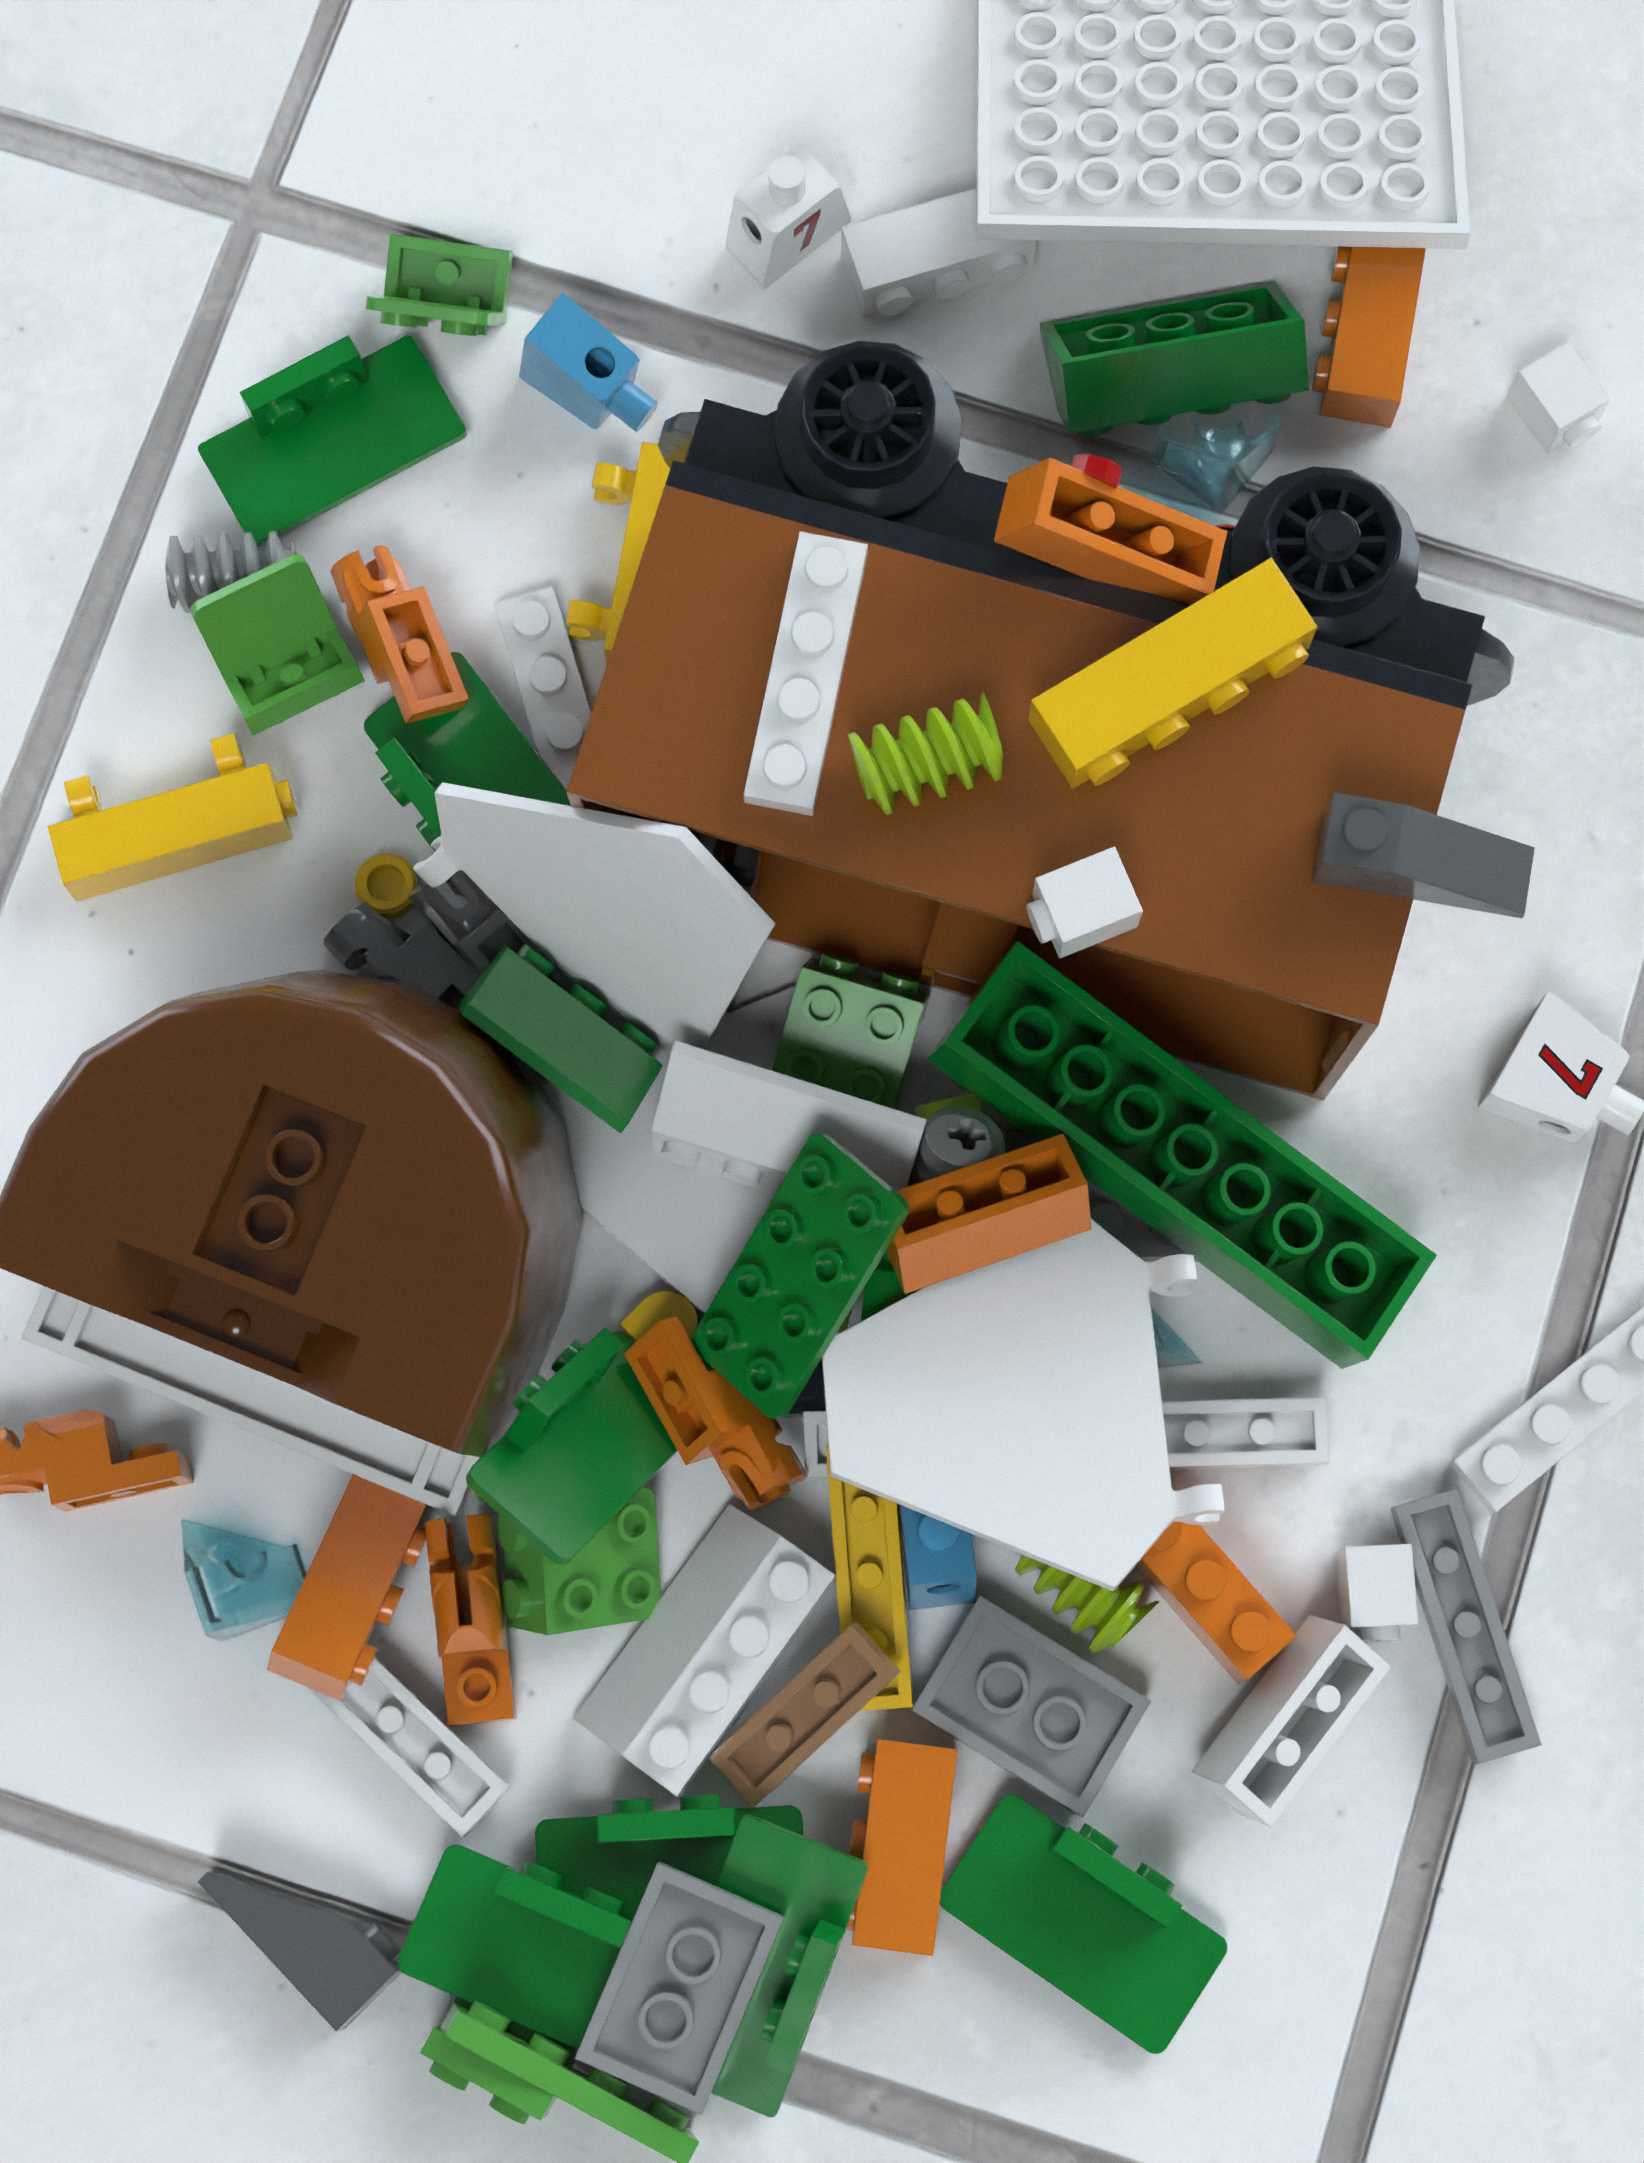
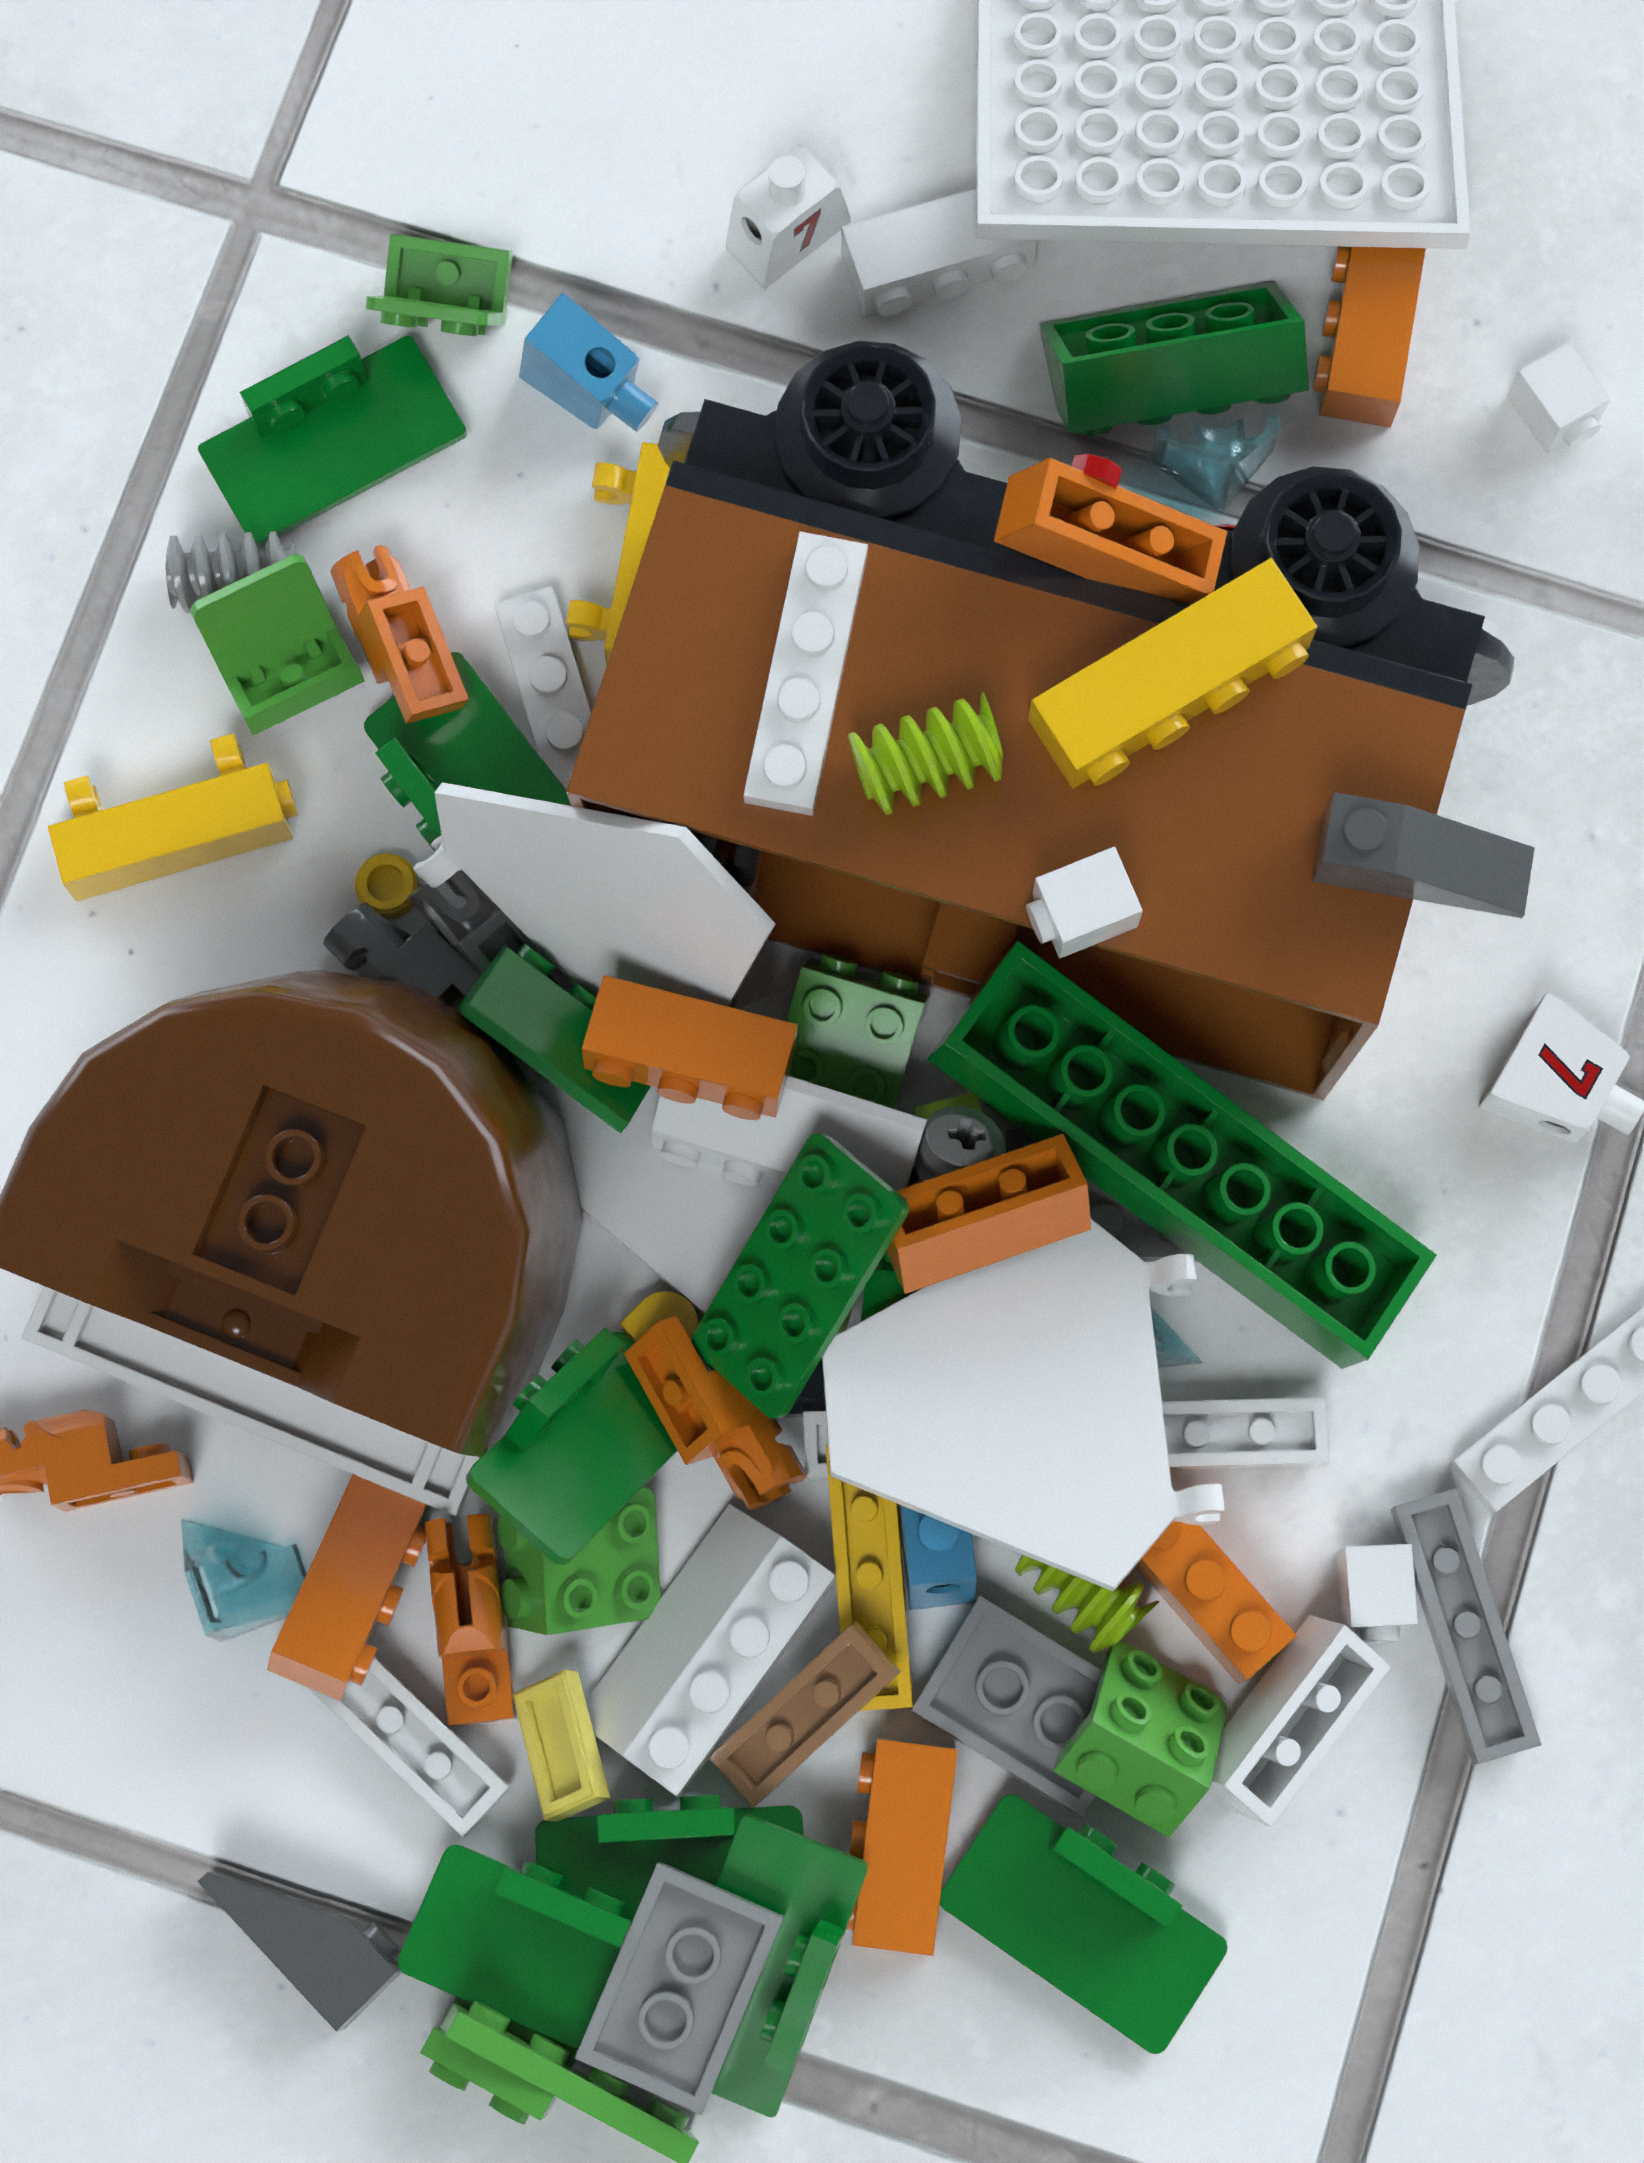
none -> light yellow tile [512,1669,611,1822]
none -> orange brick [582,975,798,1120]
none -> bright green bracket [1053,1641,1227,1838]

